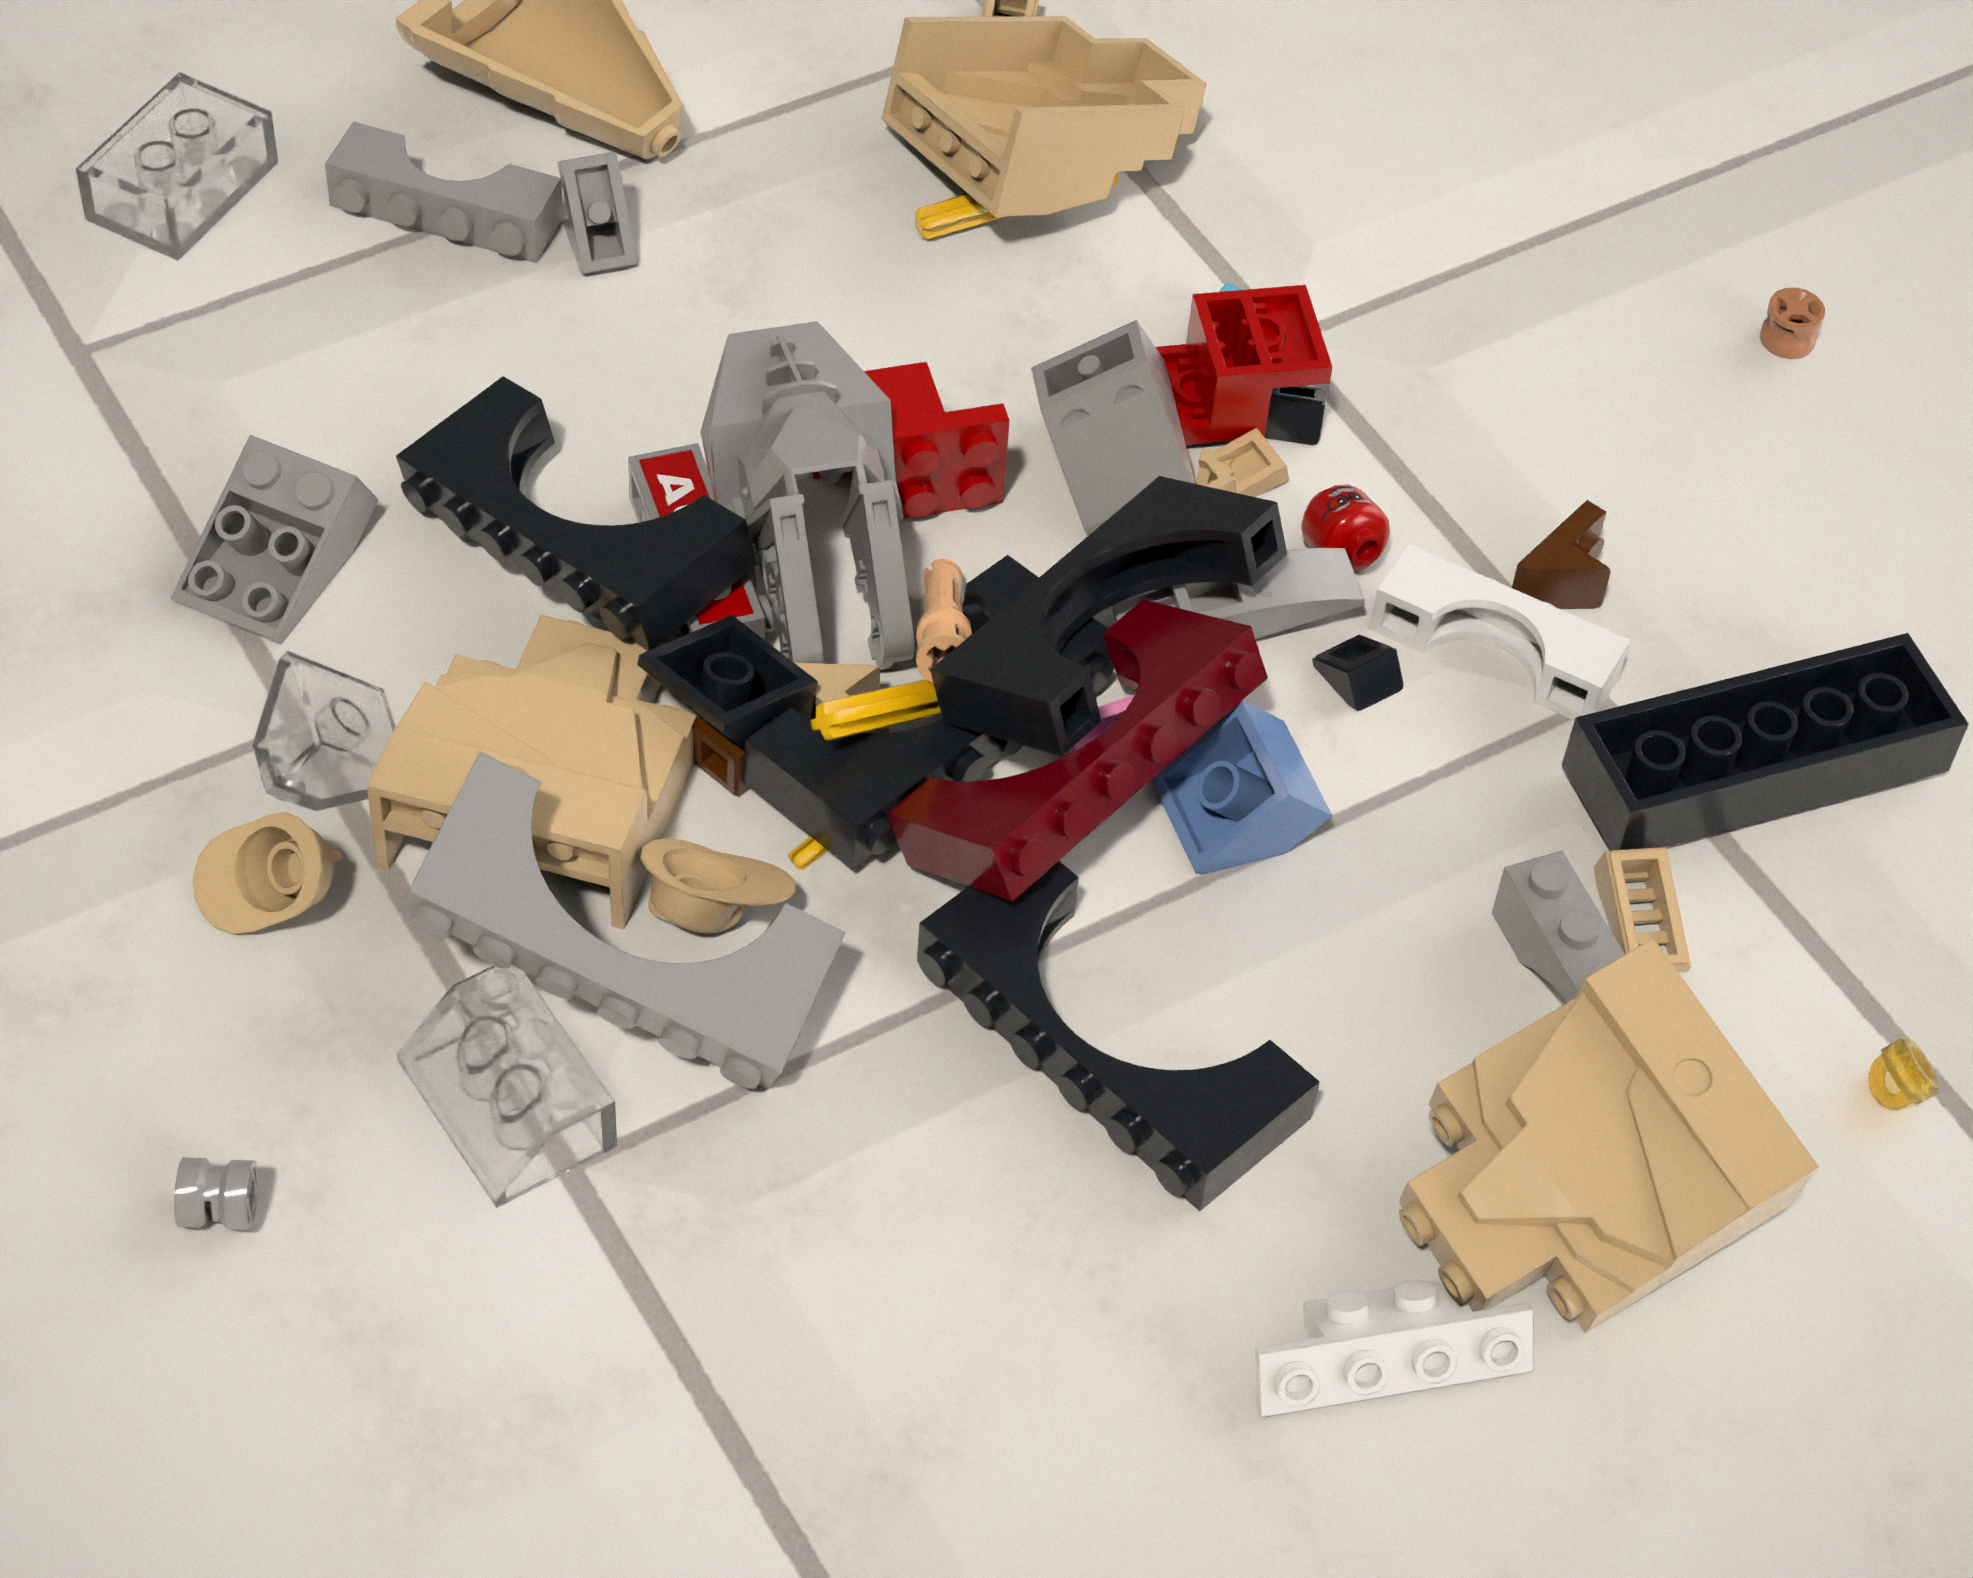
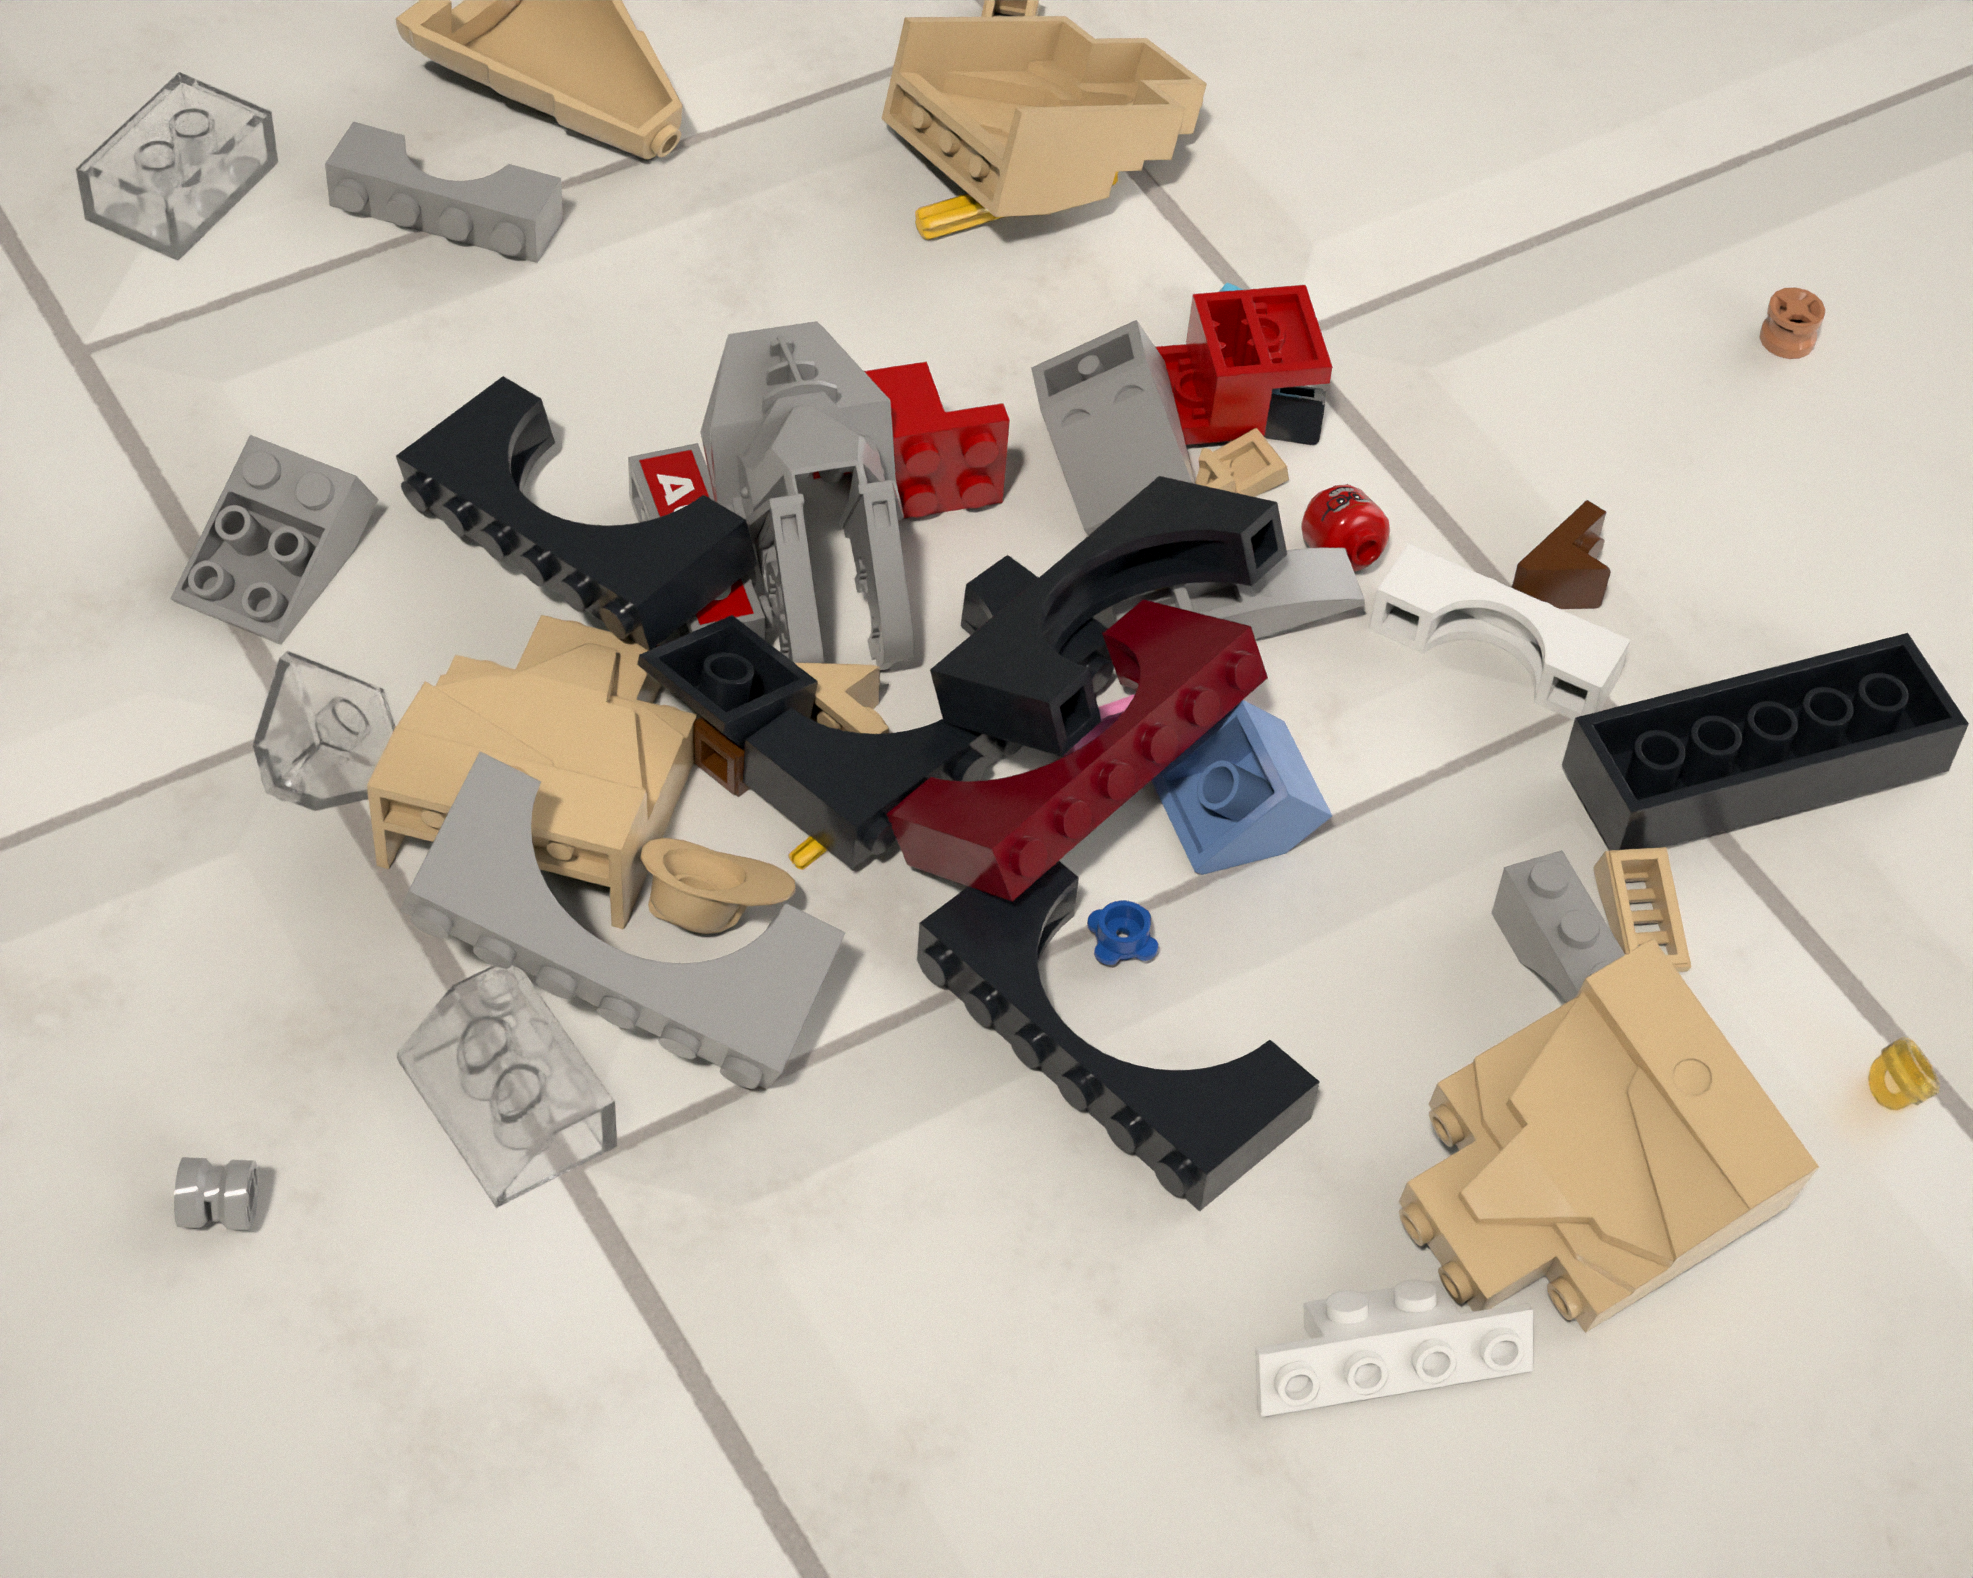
tan piece [193,812,342,934] -> none
light grey slope [557,151,638,274] -> none
yellow axle [810,679,941,740] -> none
light nougat pin [916,559,972,683] -> none
black slope [1312,634,1404,711] -> none
none -> blue plate [1087,900,1158,965]

